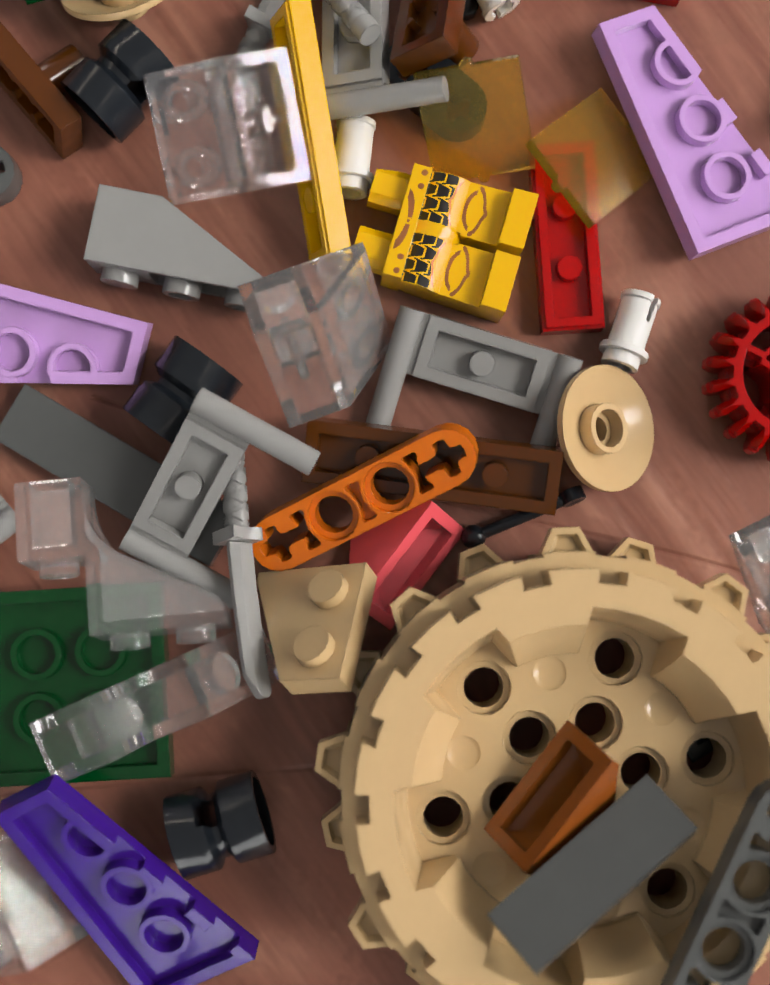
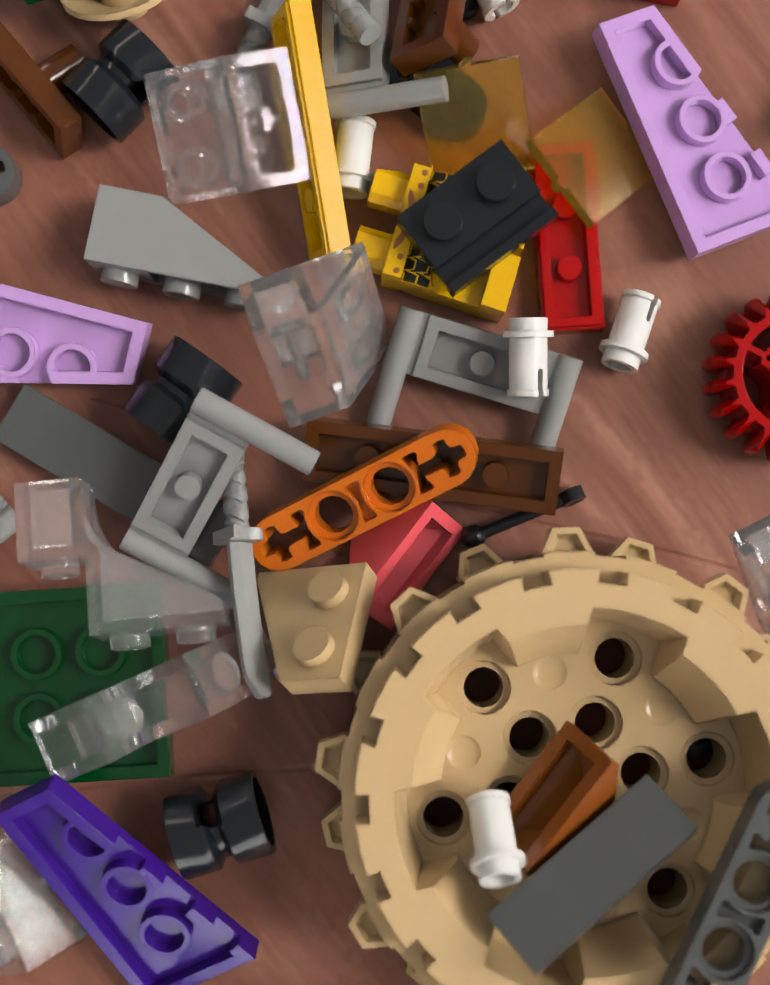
tan dish [557,364,654,492] -> none
none -> black plate [396,139,559,298]
none -> white pin [466,790,526,889]
none -> white pin [502,317,554,397]

